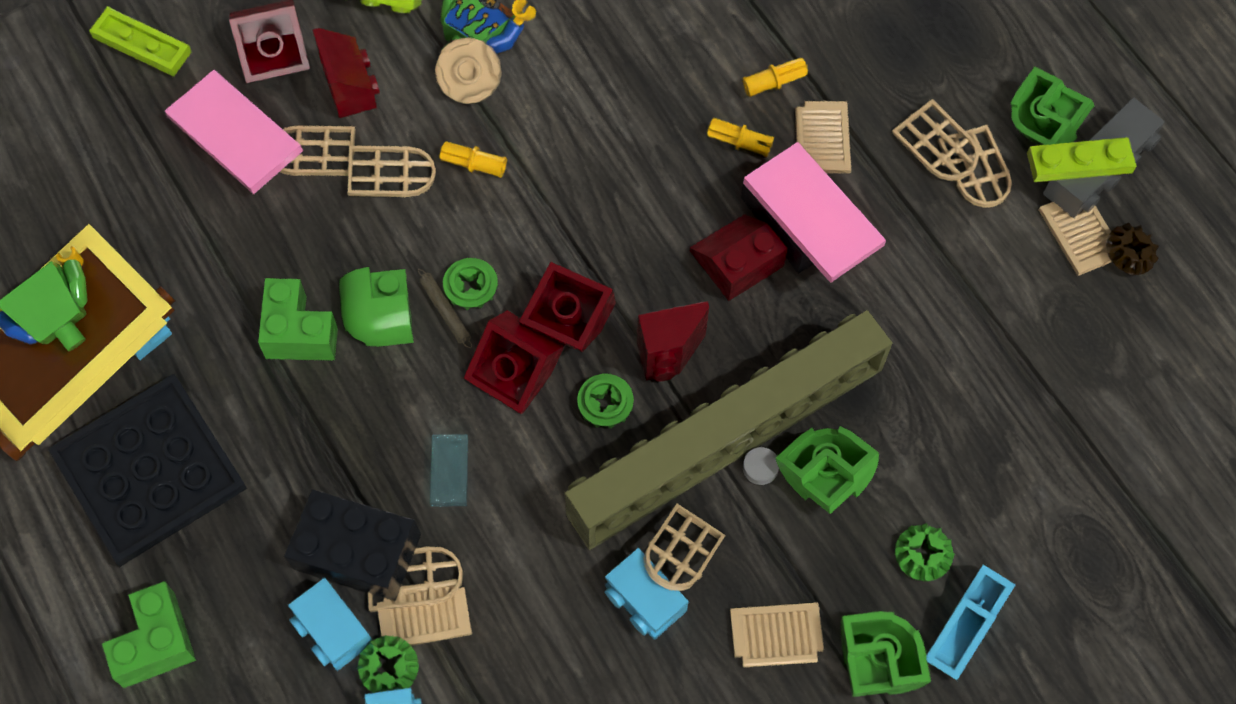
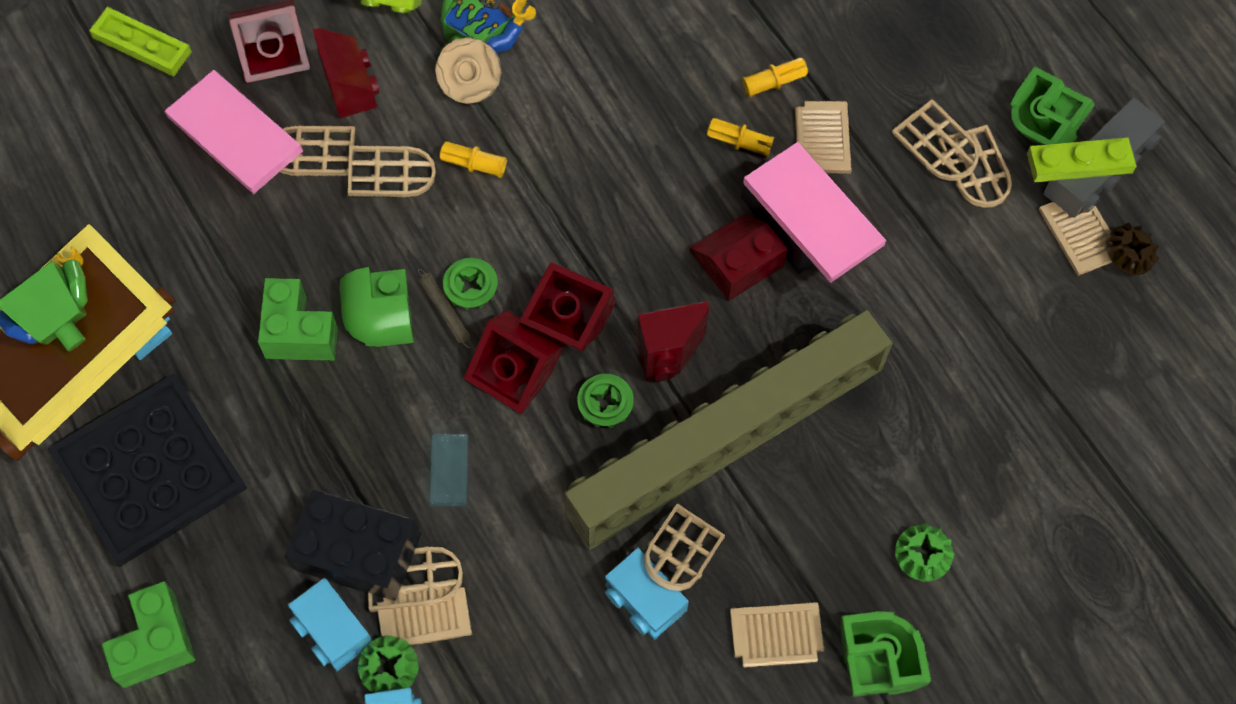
light grey tile [743,447,779,485] -> none
bright green brick [776,426,879,514] -> none
medium azure slope [926,565,1015,680] -> none

